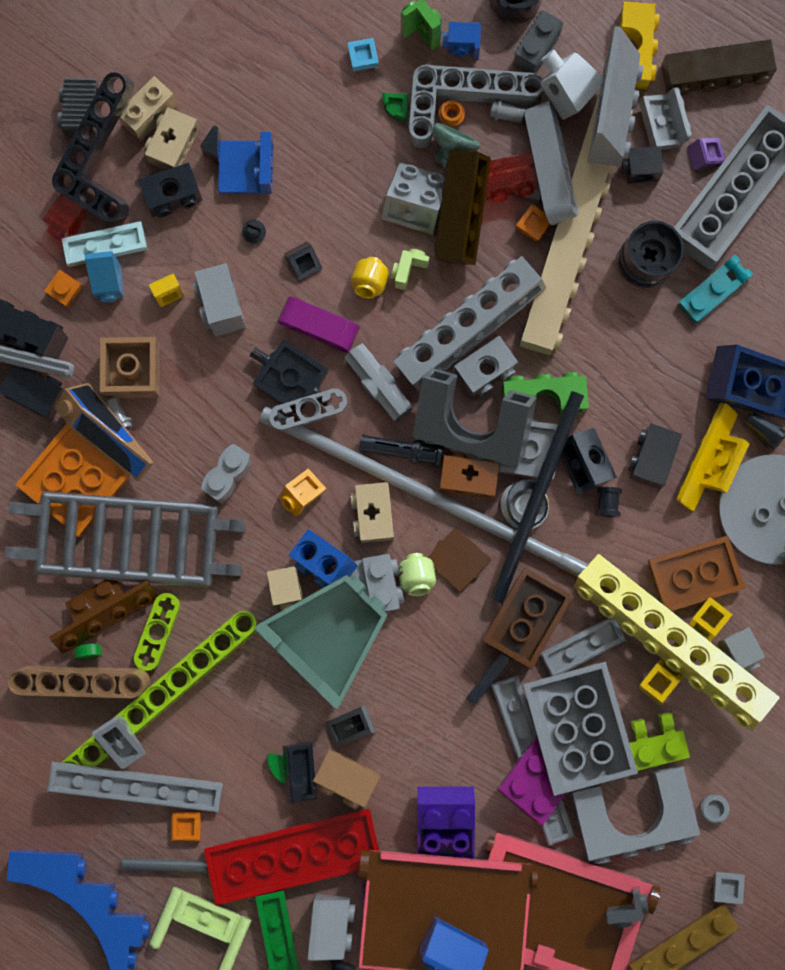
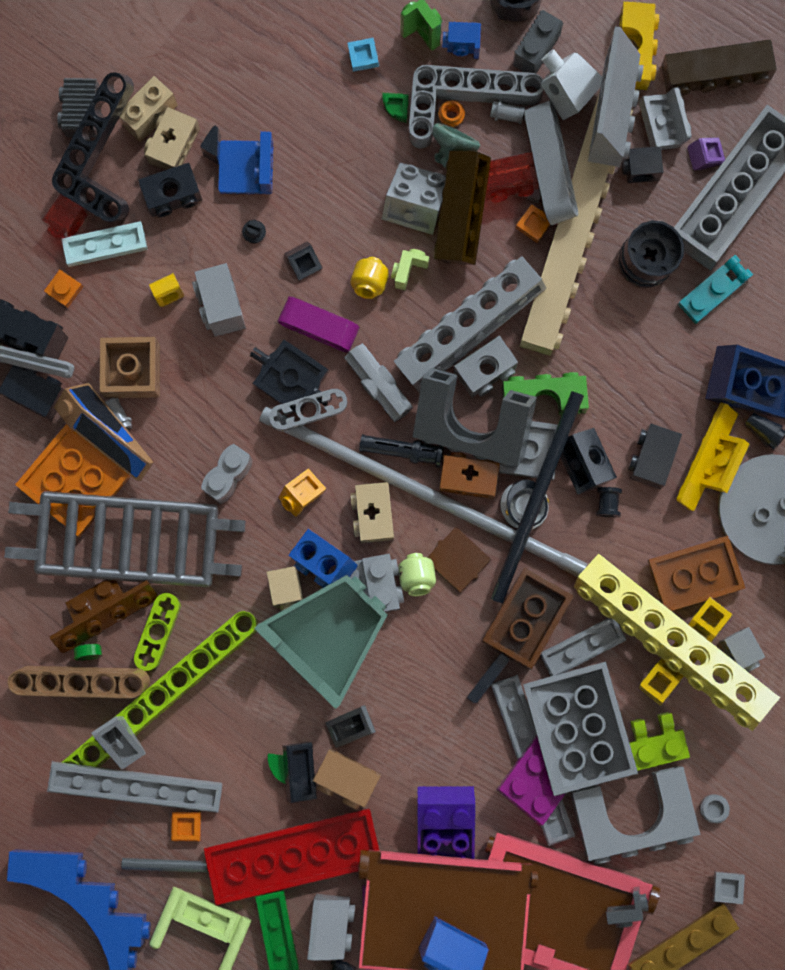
dark azure slope [84,251,124,303] -> none

